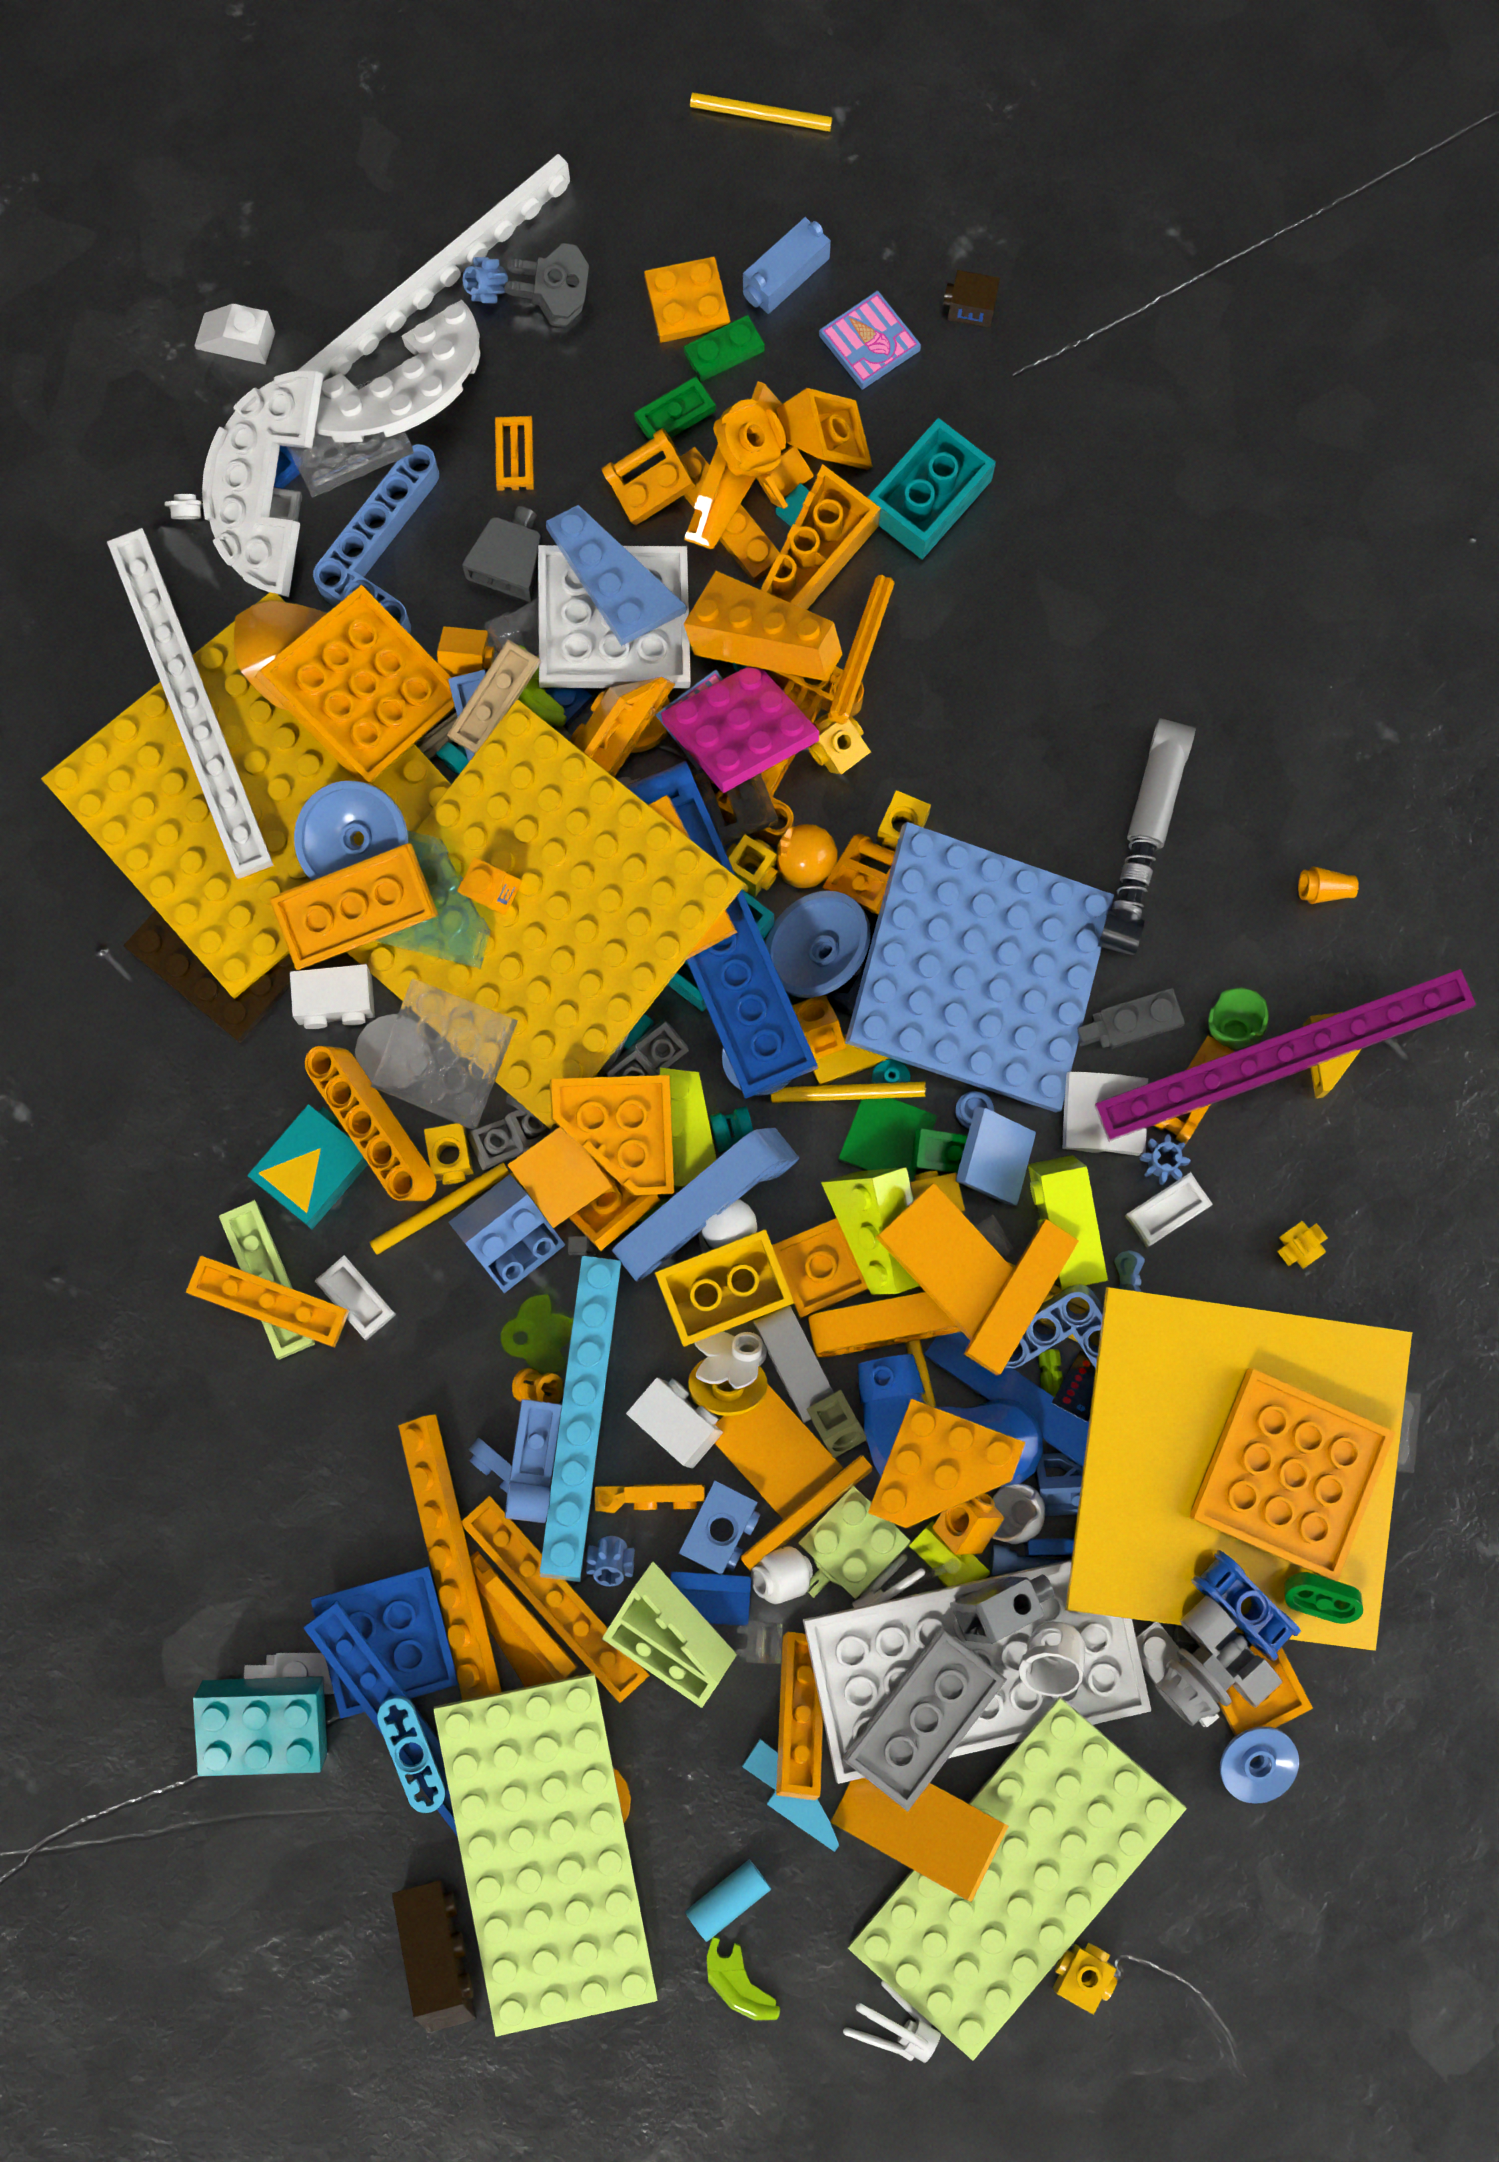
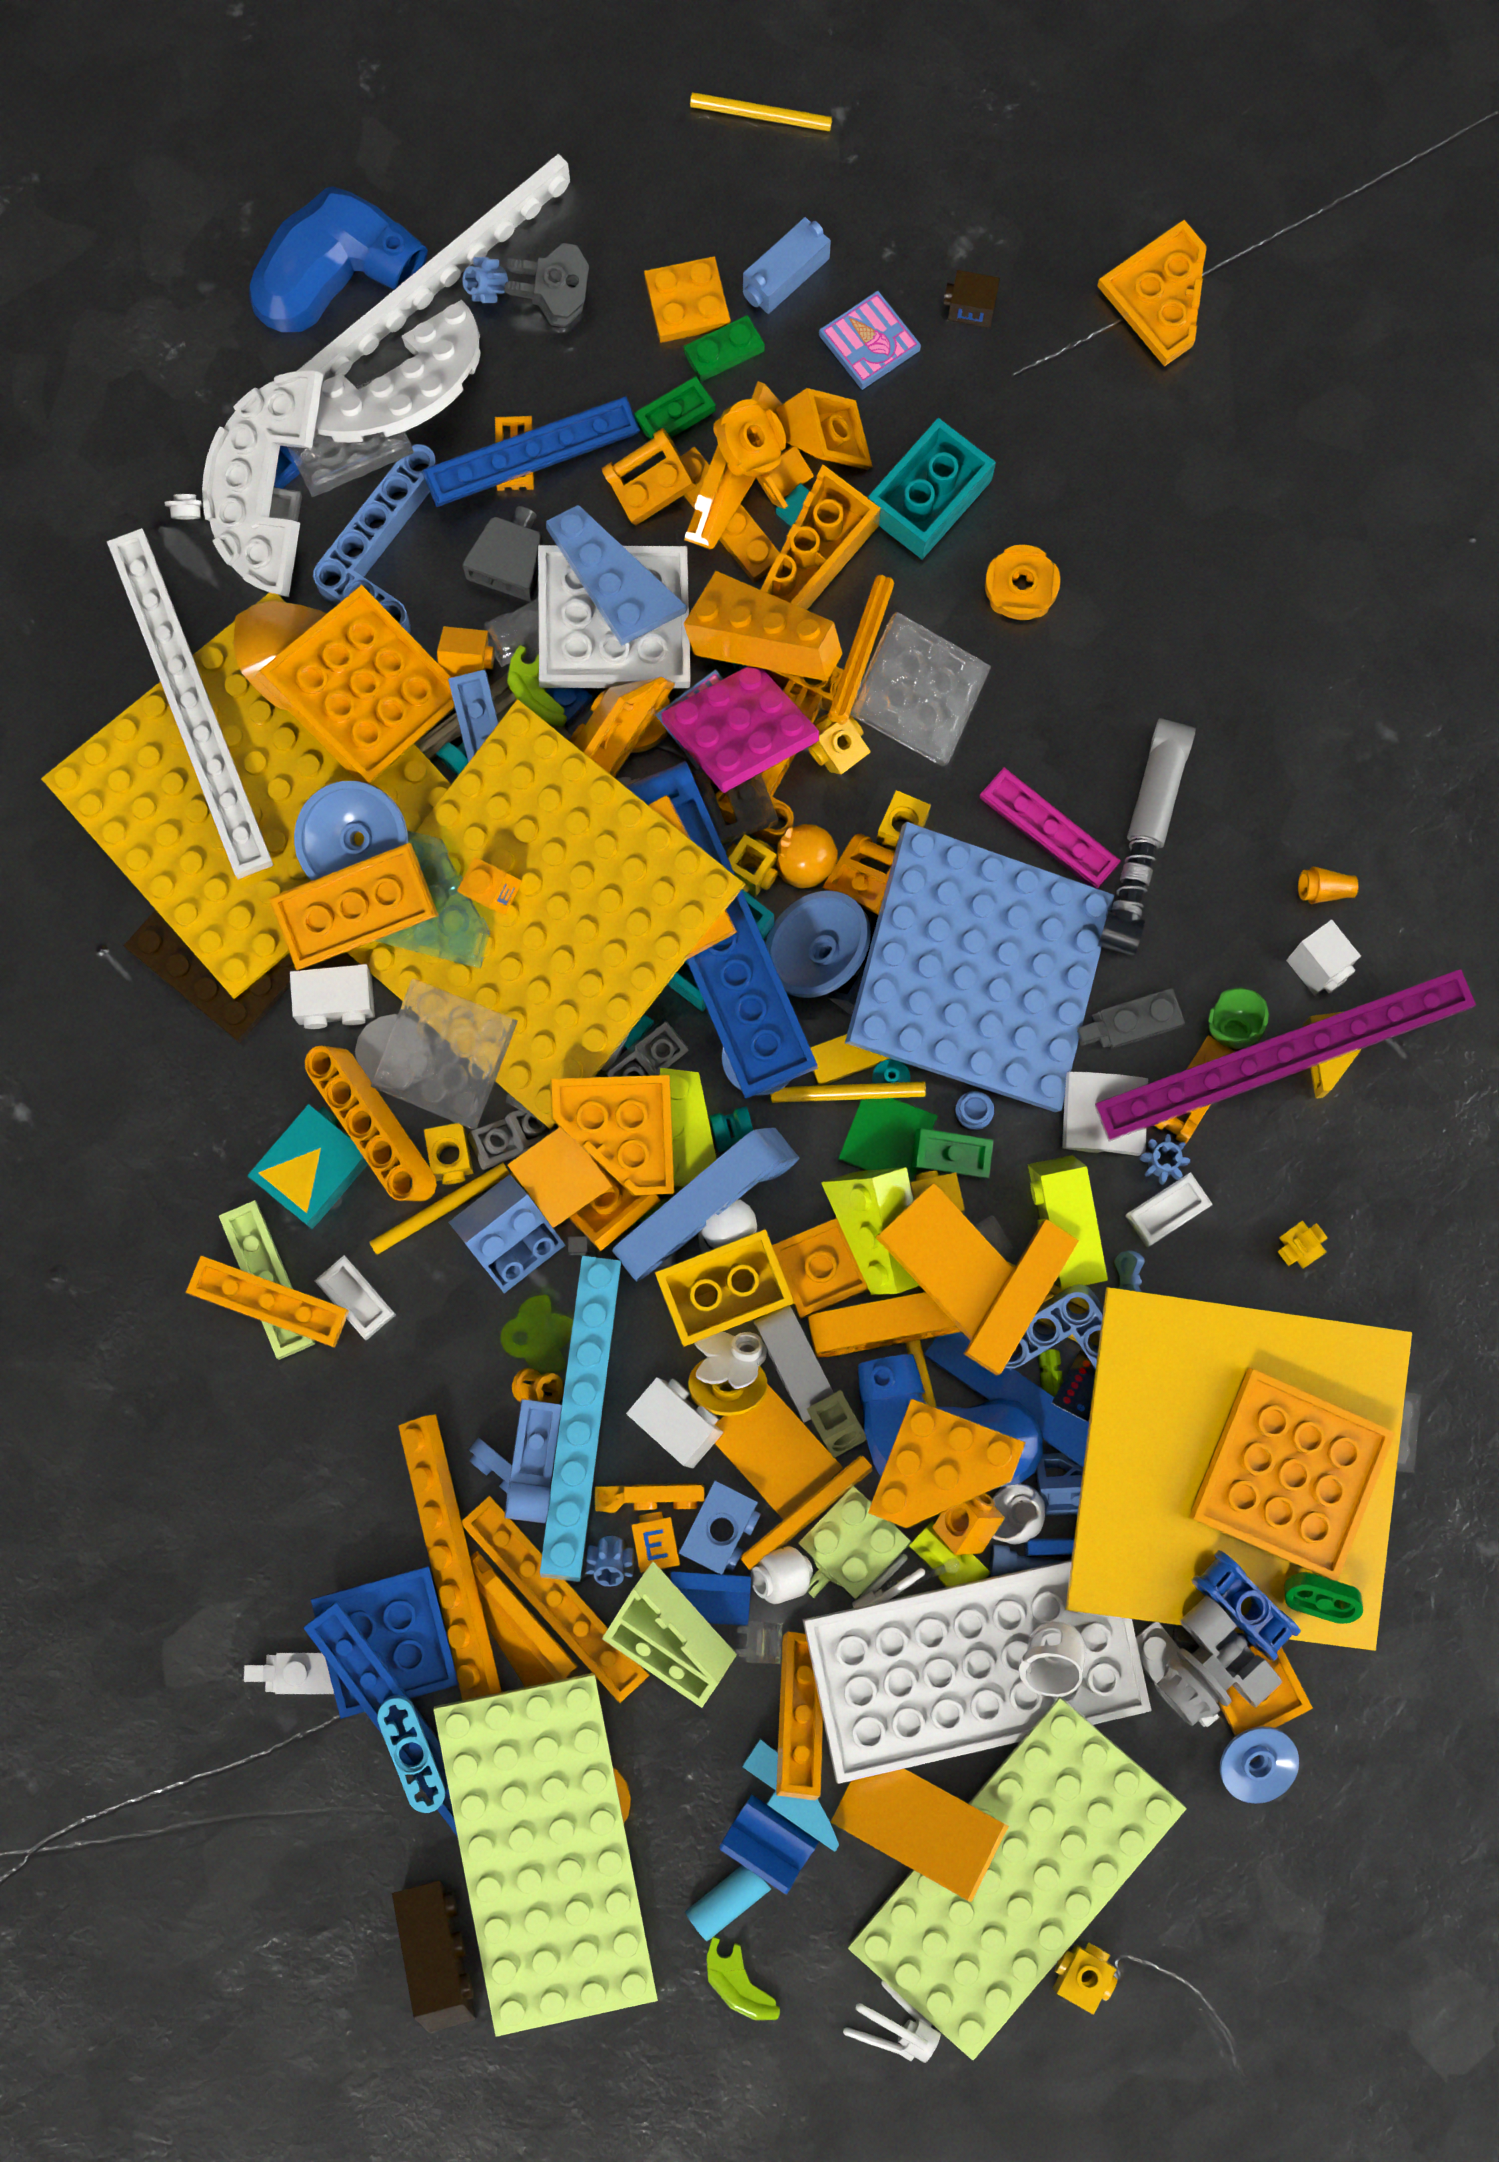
brick [193,1676,328,1776] -> none
white slope [195,304,275,365] -> none
tan tile [447,640,541,754] -> none
light orange brick [792,995,846,1060] -> none
light grey tile [842,1627,1007,1811] -> none
dark grey torso [950,1574,1054,1644] -> none
medium blue tile [956,1107,1036,1206] -> none
none -> blue piece [249,186,428,332]
none -> blue tile [422,396,640,507]
none -> light orange brick [631,1511,681,1573]
none -> blue panel [719,1794,819,1894]
none -> clear plate [850,612,991,766]
none -> dark pink tile [979,767,1121,889]
none -> light orange plate [985,545,1060,620]
none -> light orange plate [1097,220,1207,367]
none -> white brick [1286,920,1361,996]

